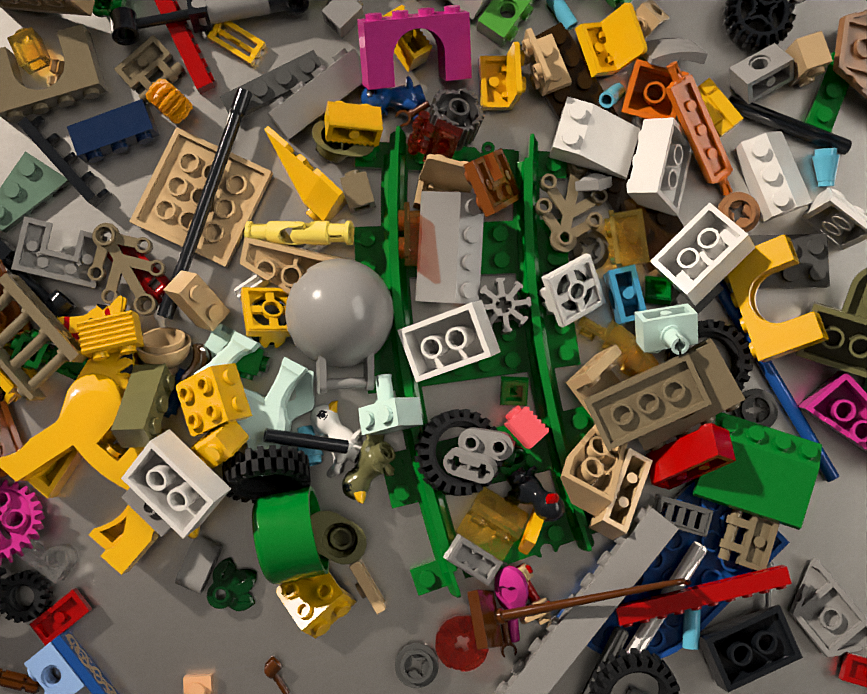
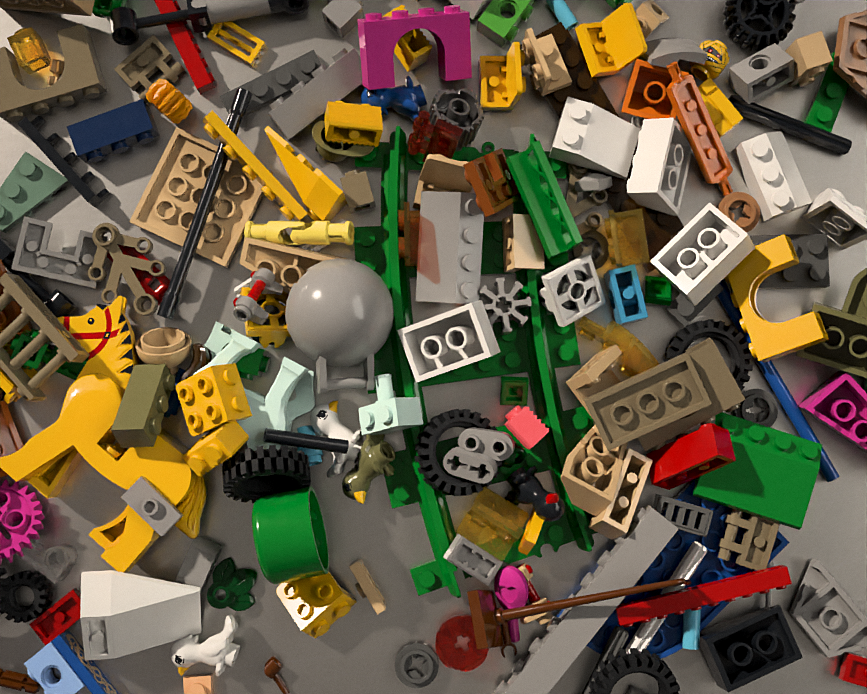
yellow brick [76,310,144,361] -> none
white brick [121,429,231,539] -> none
tan brick [163,270,231,331] -> none
olive piece [311,510,367,565] -> none
reddish brown hand [395,100,431,128] -> none
medium azure axle [599,83,626,108] -> none
light aqua brick [635,303,698,355] -> none
medium azure cone [812,148,840,187] -> none
none -> white wedge [80,570,202,661]
none -> white animal [170,615,240,676]
none -> yellow plate [202,110,307,221]
none -> light grey piece [233,268,283,325]
none -> tan panel [502,214,545,273]
none -> green fence [506,140,583,259]
none -> yellow head [689,40,730,81]

